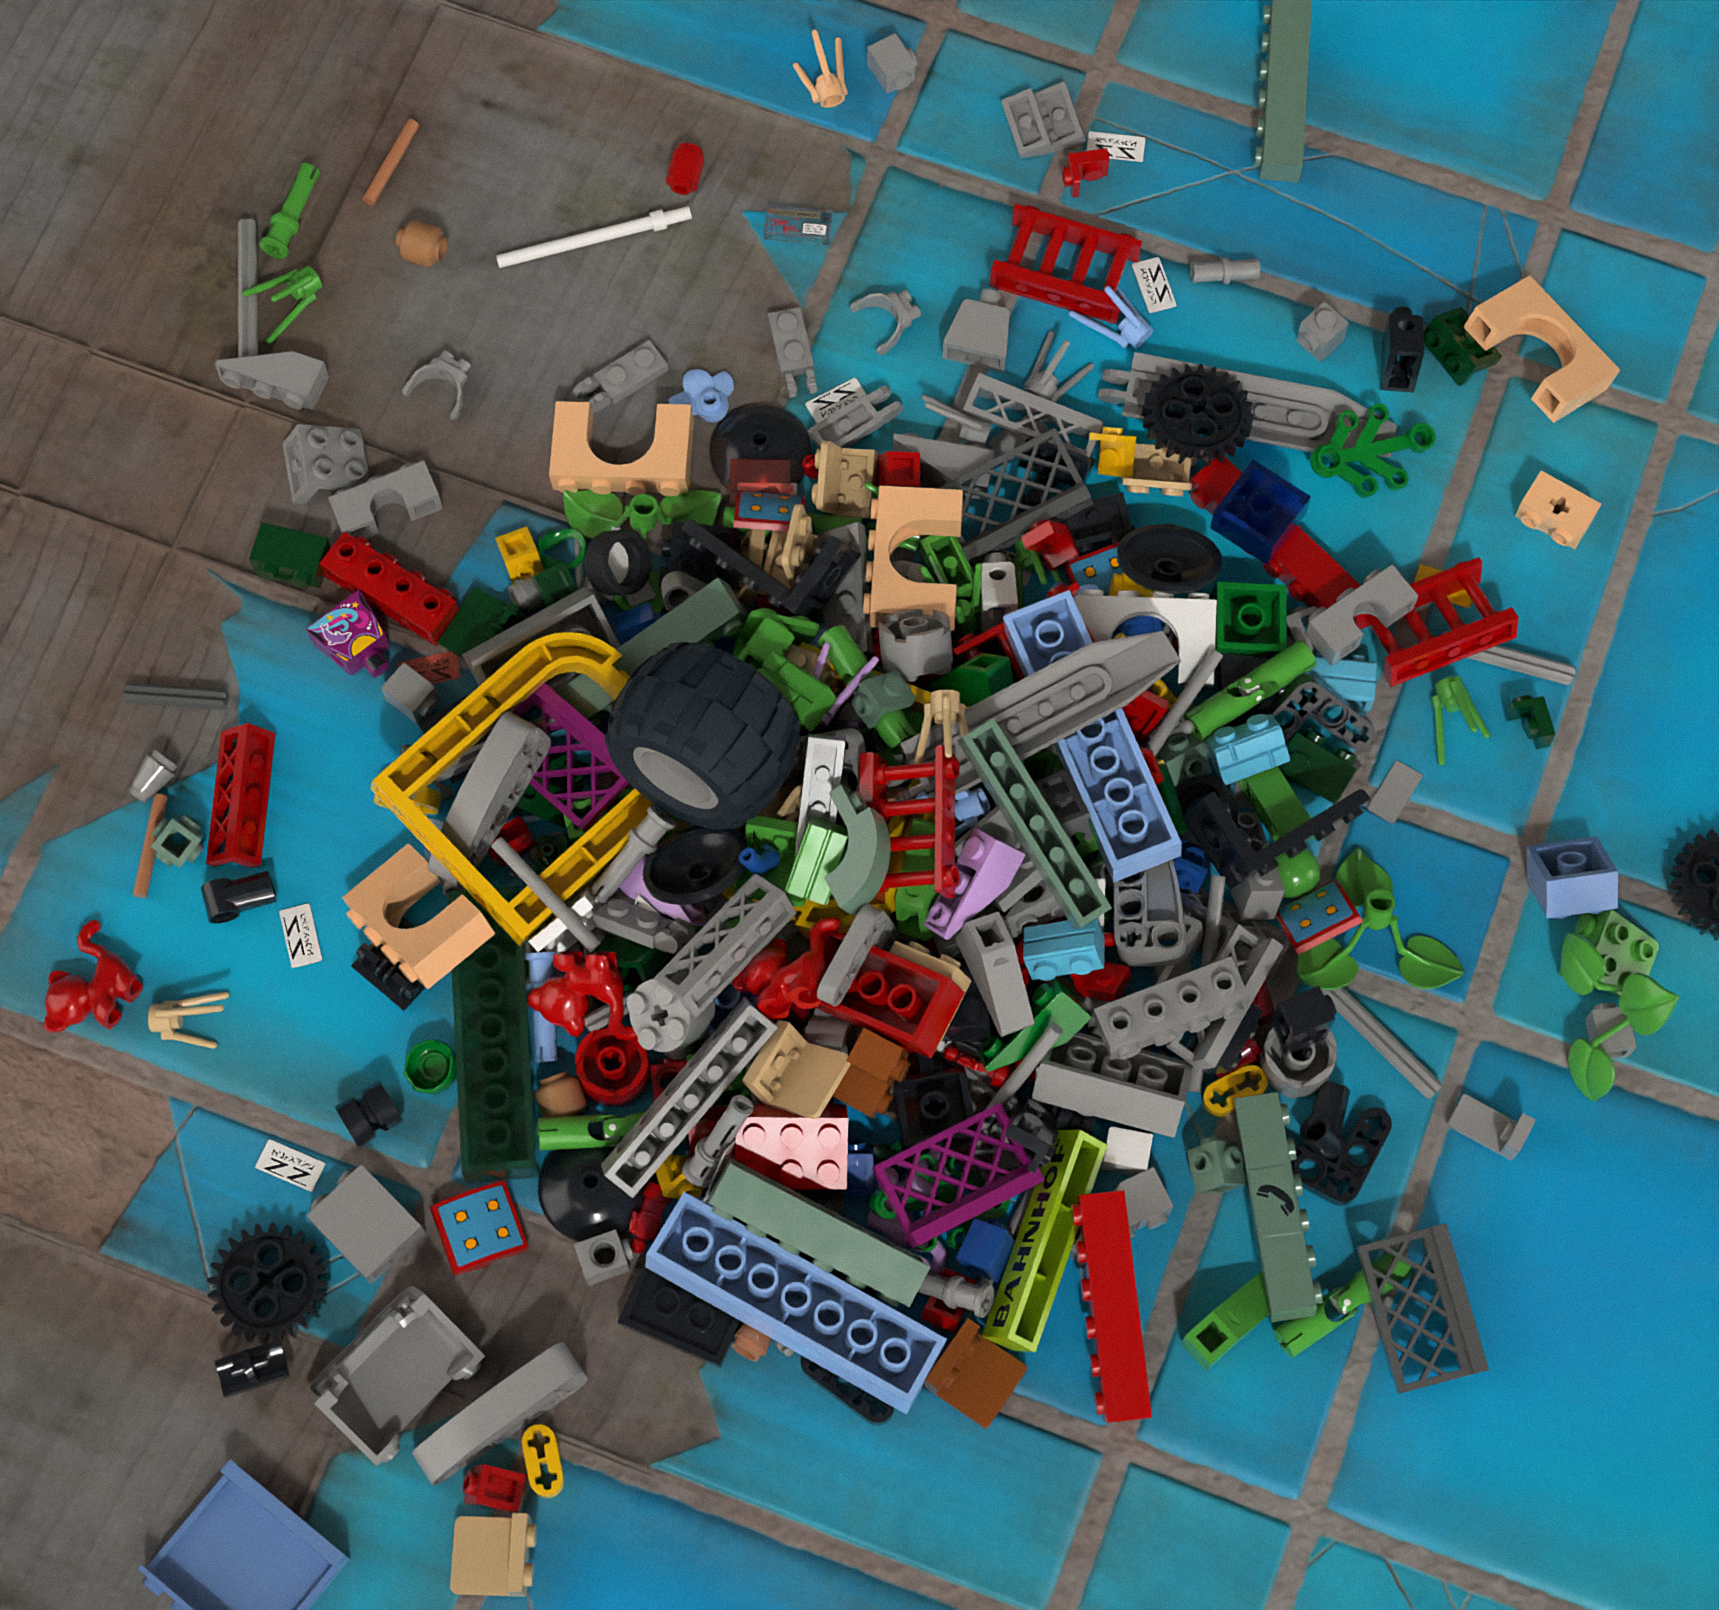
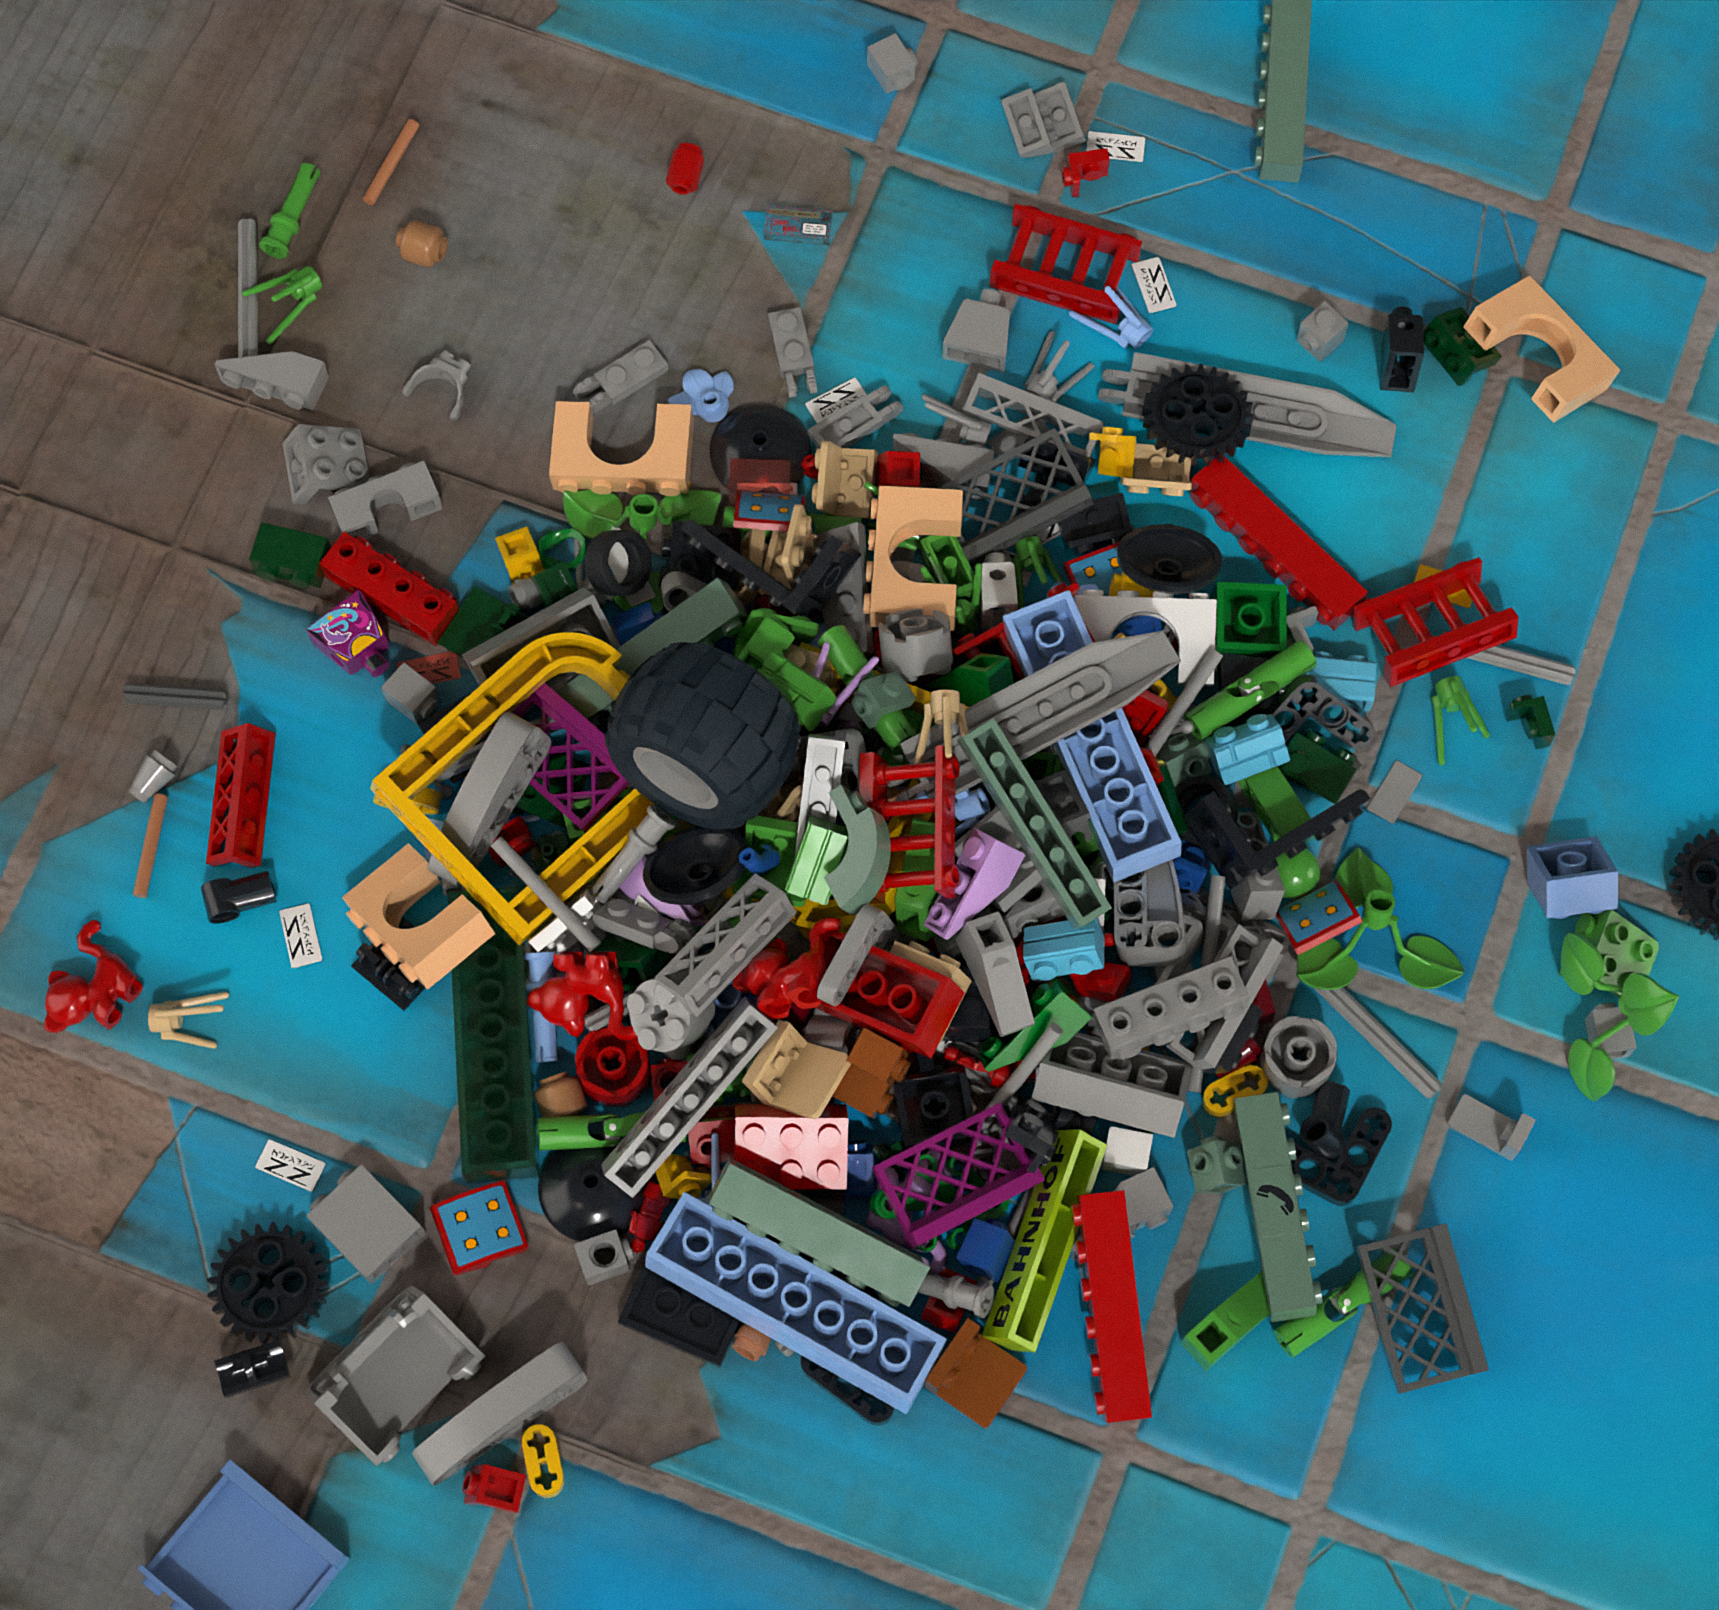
sand green brick [151,814,205,868] -> none
black wheel [335,1081,403,1148] -> none
green hair [404,1039,459,1095] -> none
tan bracket [450,1513,537,1597] -> none
white bar [496,206,692,268] -> none
light grey pin [682,1095,753,1187] -> none
white sticker [702,1140,736,1204] -> none
light nougat plant [793,30,848,108] -> none
light grey helmet [850,289,921,355] -> none
red bracket [1021,519,1079,571] -> none
light grey pin [1190,257,1260,284] -> none
clear blue brick [1210,460,1311,565] -> none
black brick [1270,986,1337,1055] -> none
light grey arch [1305,565,1418,666] -> none
green plant [1310,403,1436,498] -> none
light nougat brick [1515,471,1601,550] -> none

